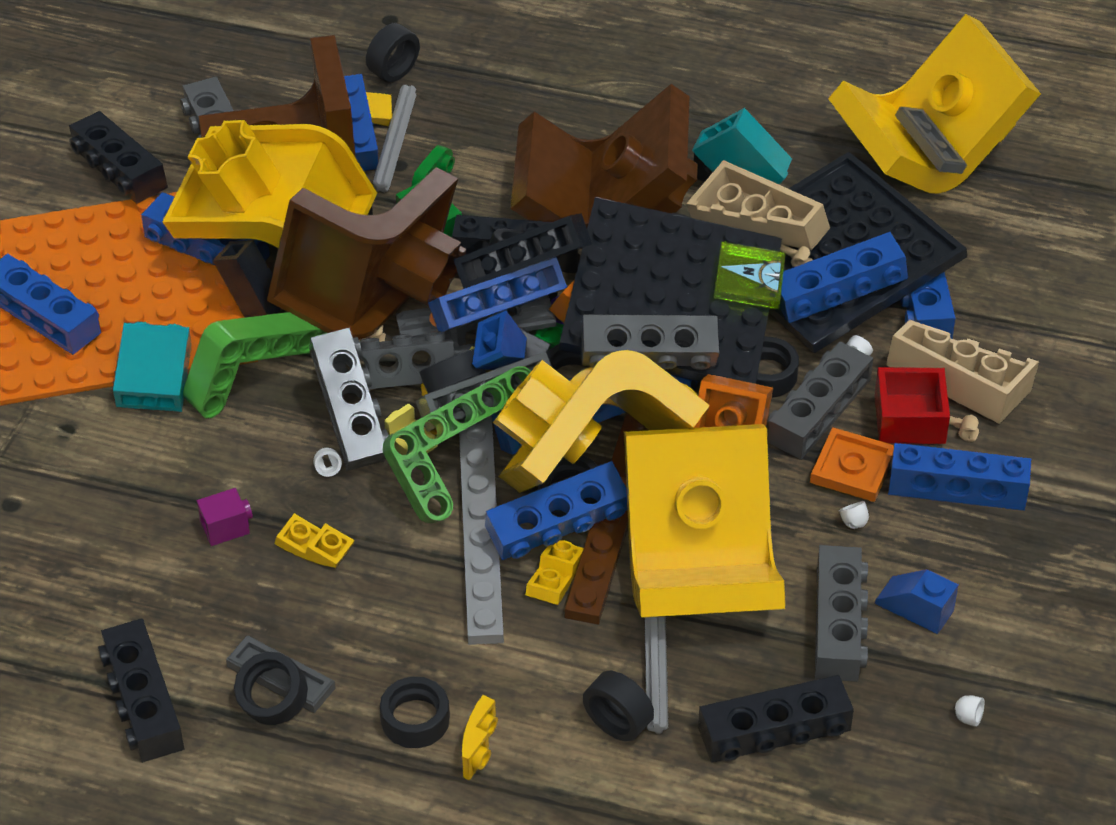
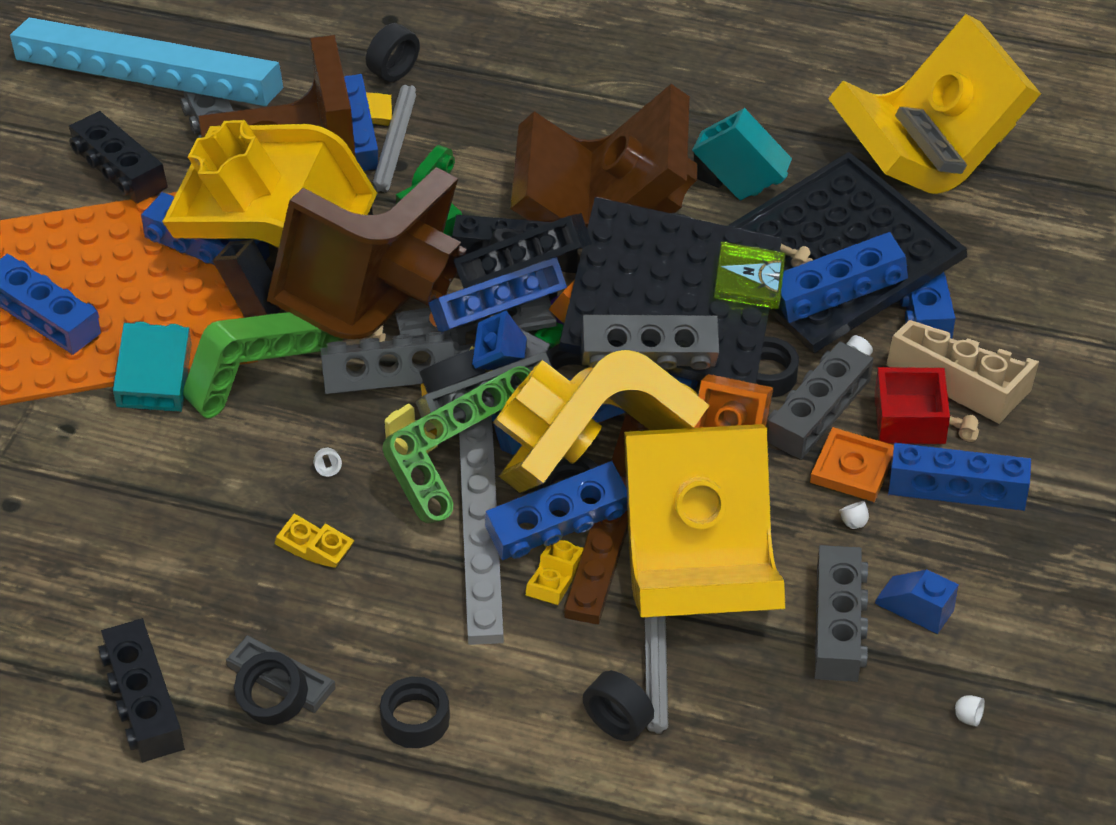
magenta brick [196,488,253,546] -> none
brick [309,328,389,471] -> none
yellow slope [462,695,498,780] -> none
tan wedge [686,160,830,250] -> none
black brick [698,675,854,763] -> none
none -> medium azure brick [10,17,283,106]

